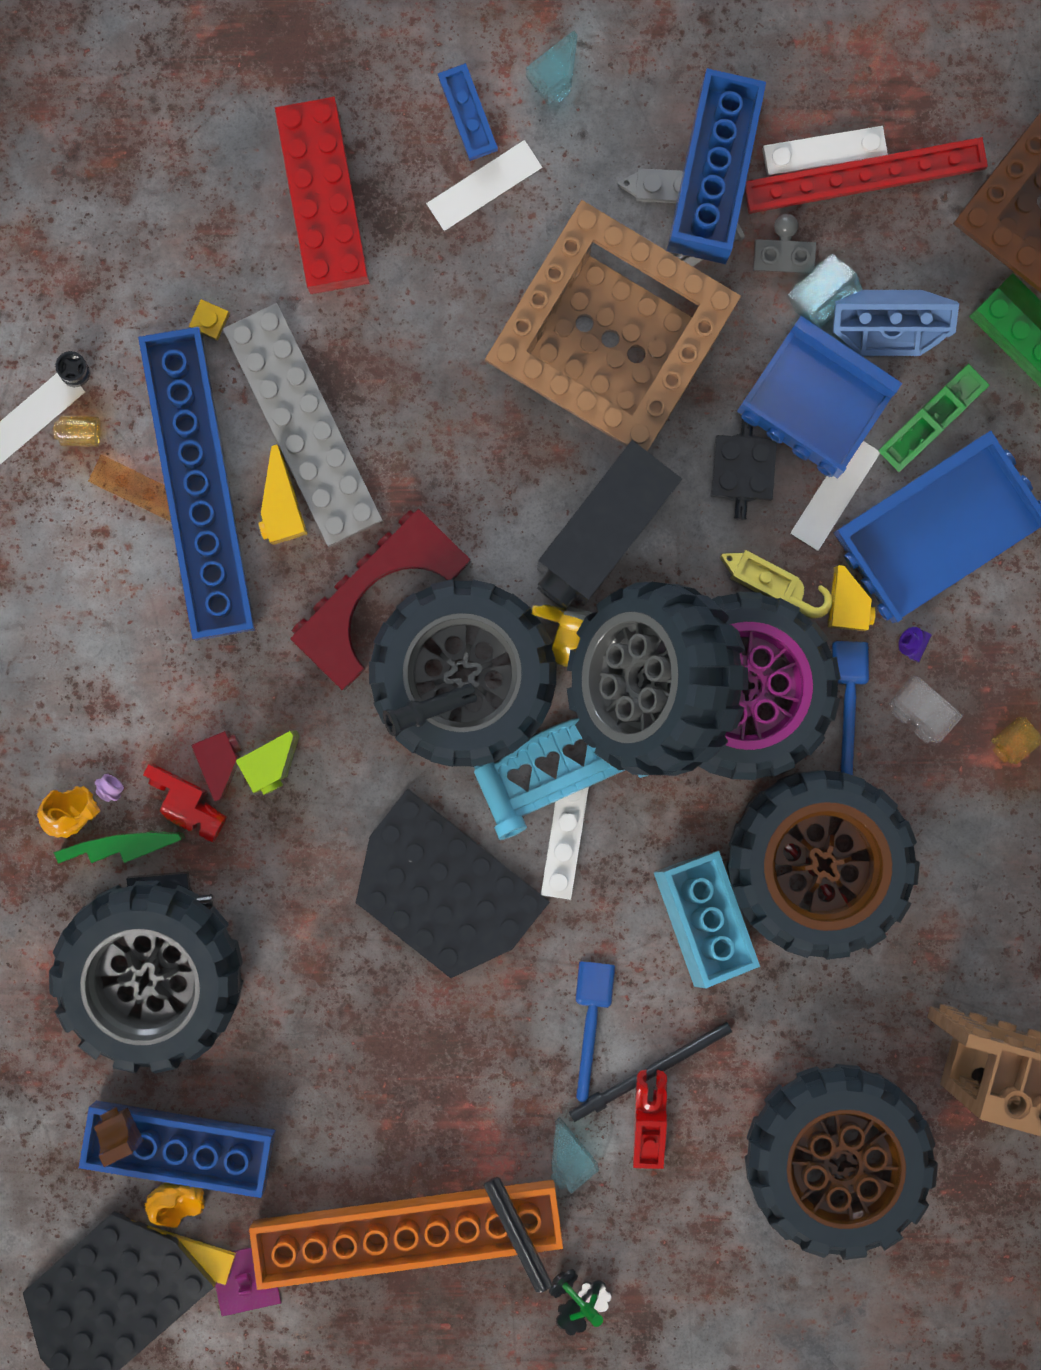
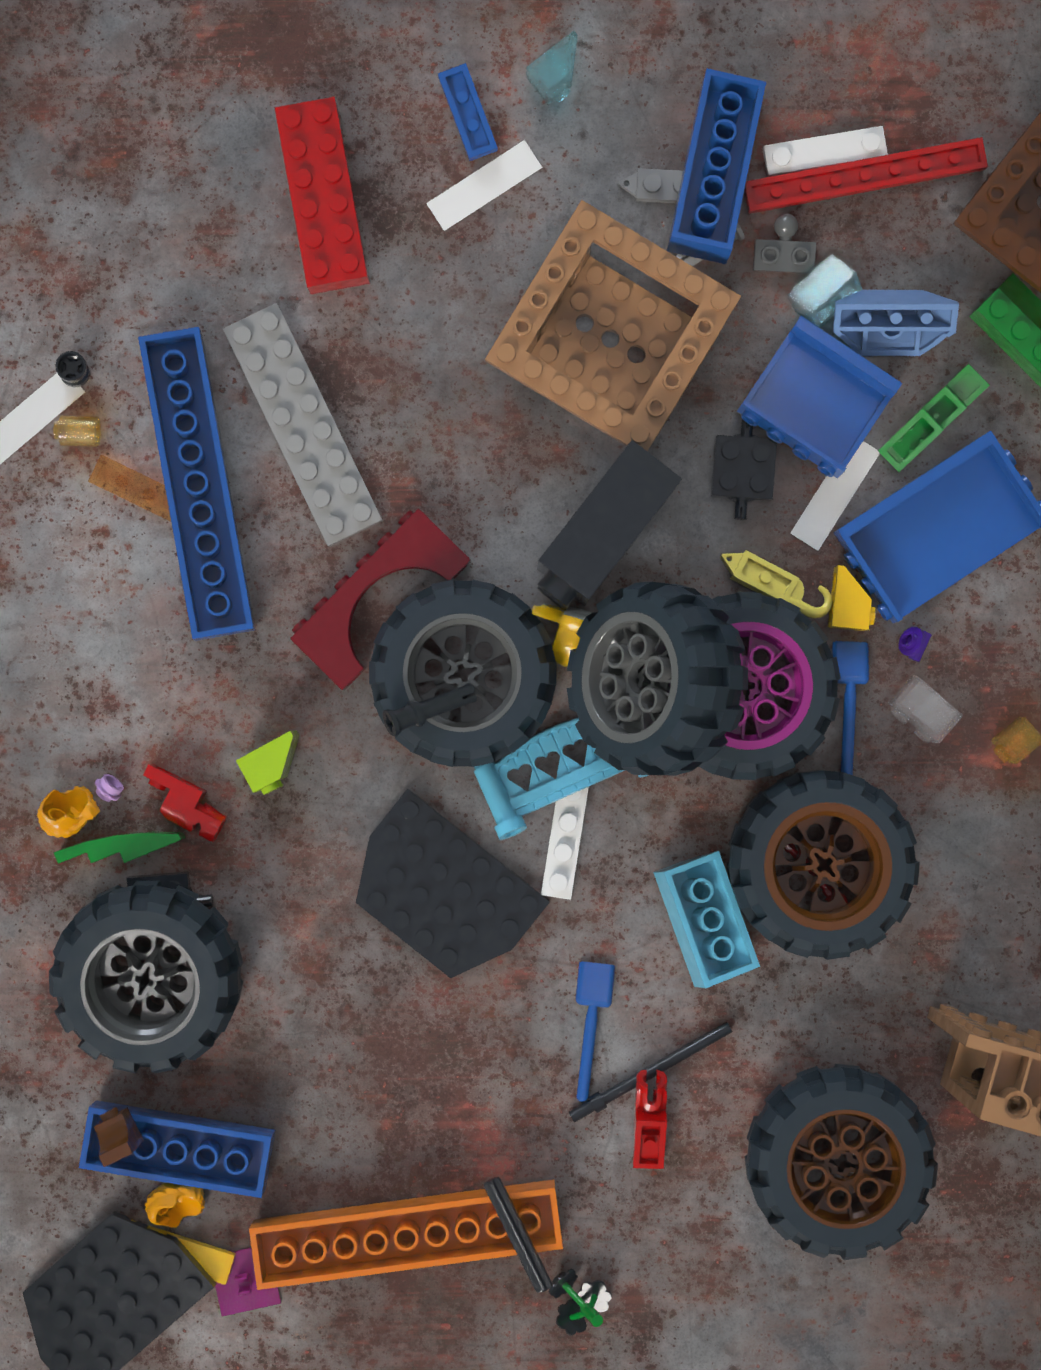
yellow plate [188,299,230,341] -> none
dark red slope [191,731,242,802] -> none
yellow slope [258,444,308,545] -> none
clear light blue slope [551,1117,600,1194] -> none

